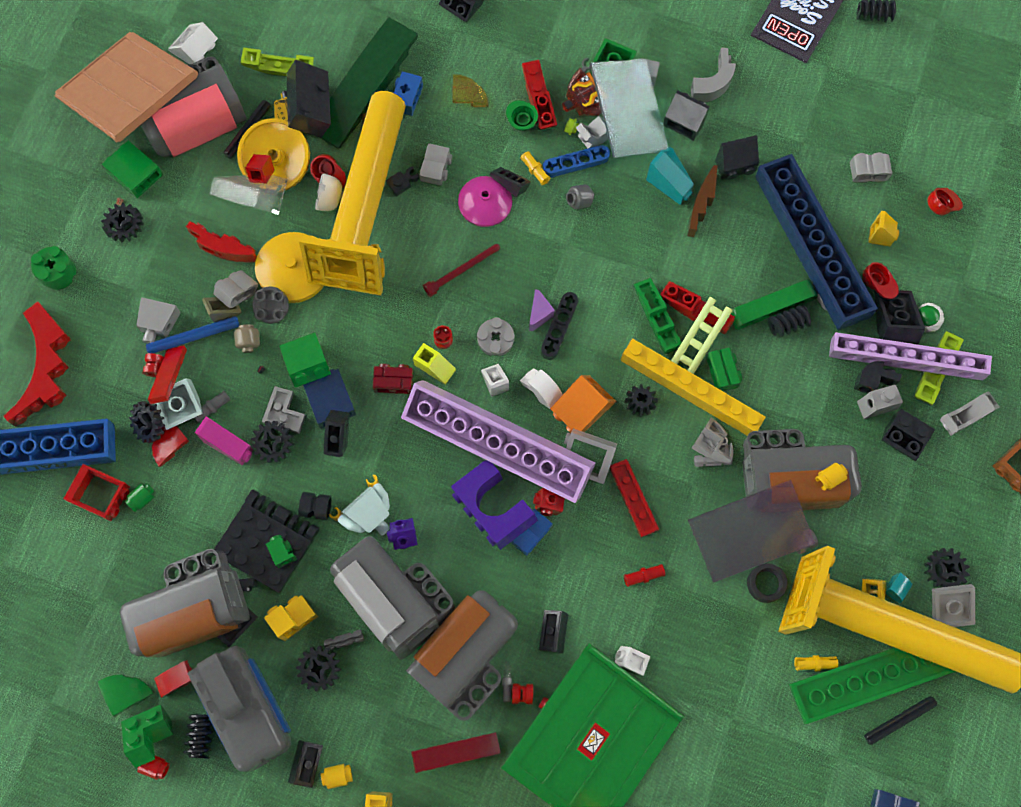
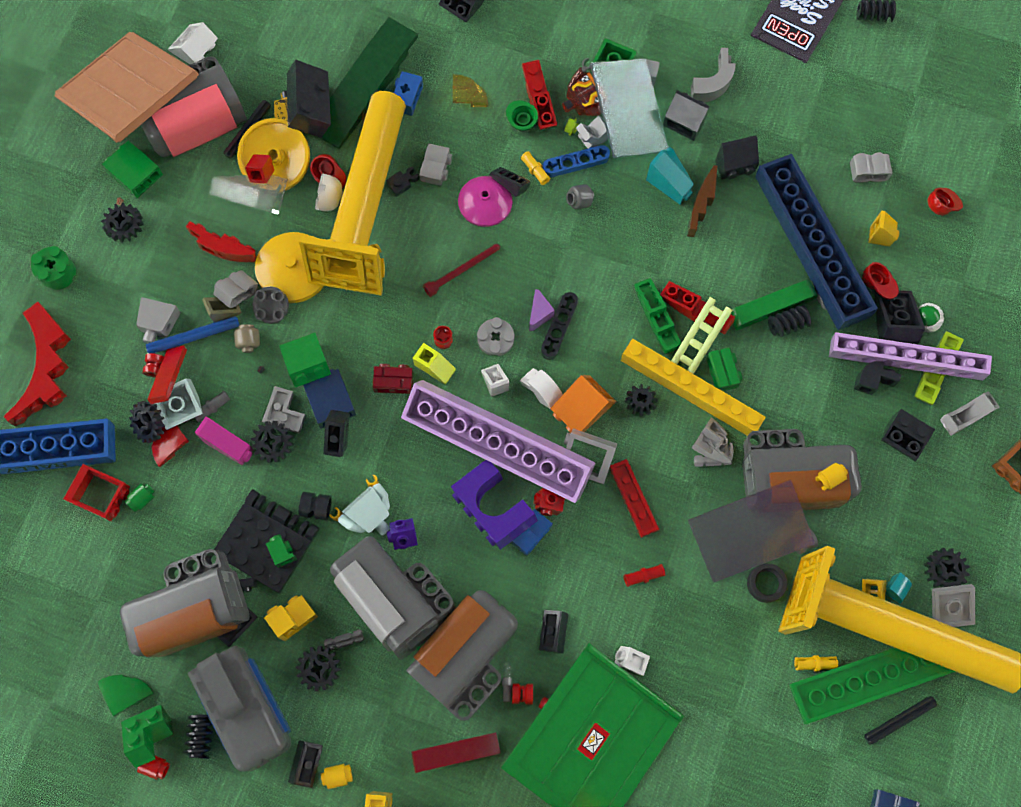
red slope [154,660,192,698] -> none
lime slope [241,47,314,76] -> none
light grey torso [857,385,903,419] -> none

